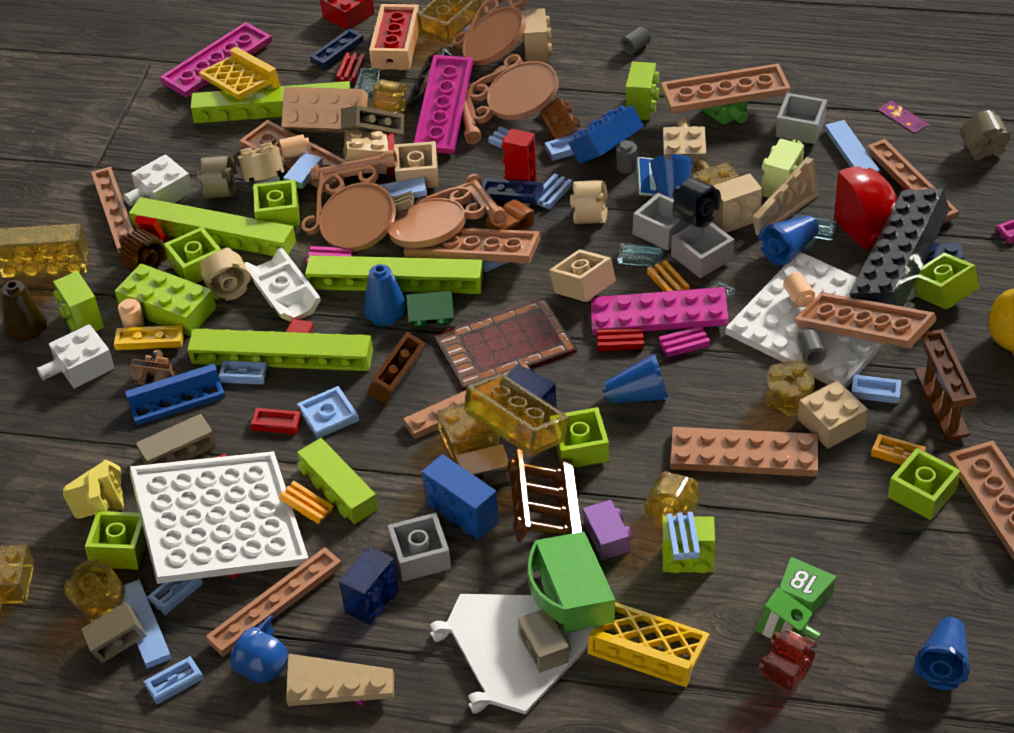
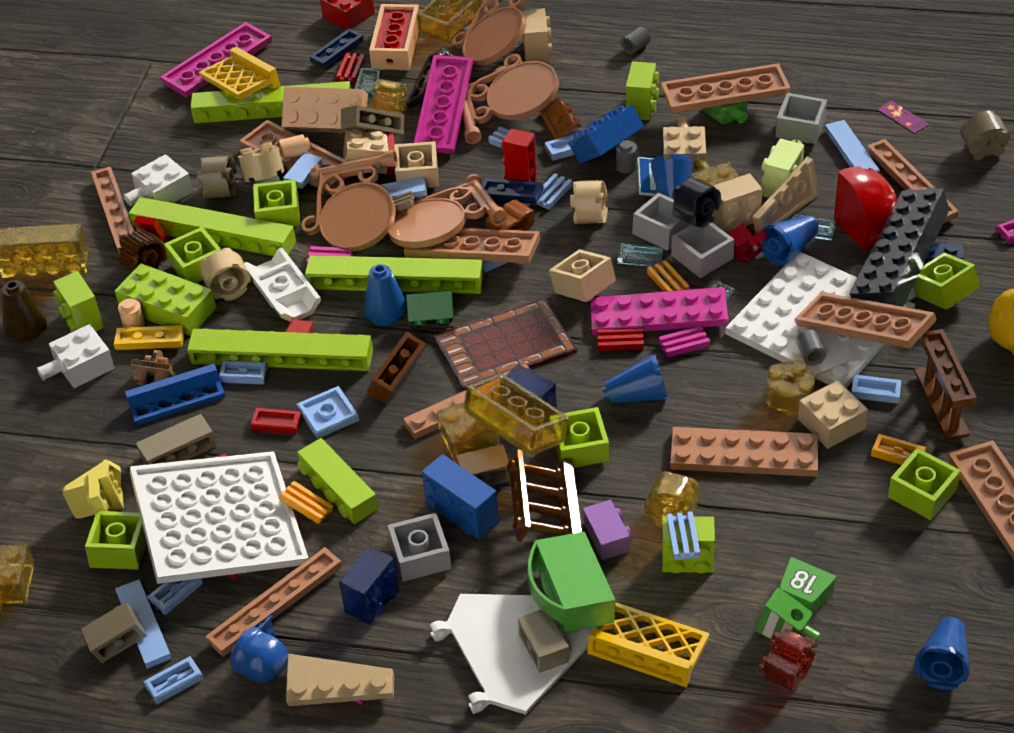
clear yellow brick [64,560,125,621] -> none
light nougat brick [783,272,815,307] -> none
none -> dark red brick [727,223,768,263]

